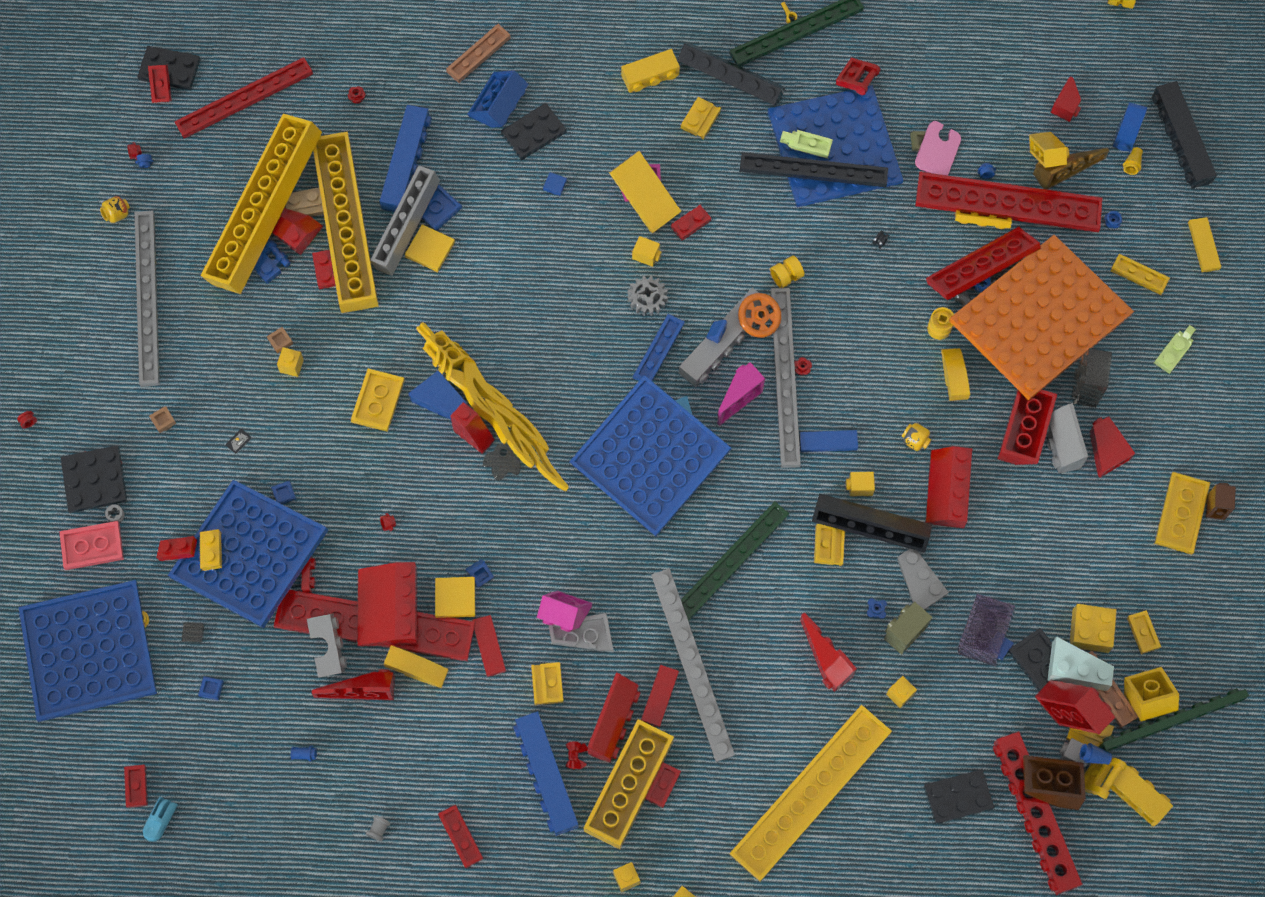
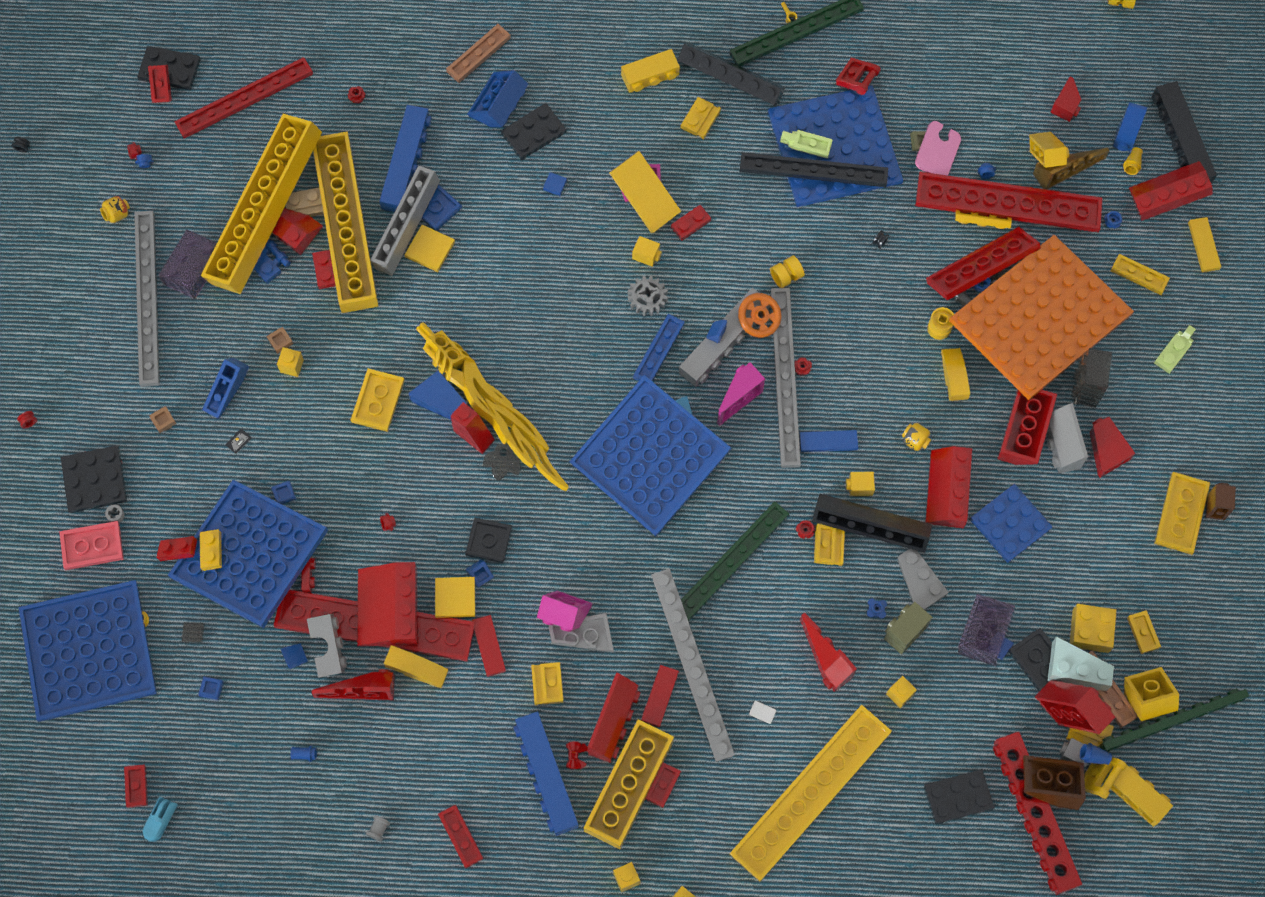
none -> black bush [11,137,30,153]
none -> clear purple brick [159,229,217,299]
none -> blue slope [202,358,250,419]
none -> blue slope [281,643,308,669]
none -> black tile [465,517,512,564]
none -> white sticker [749,701,776,724]
none -> red plate [796,520,815,539]
none -> blue plate [970,483,1053,563]
none -> red slope [1129,161,1213,221]

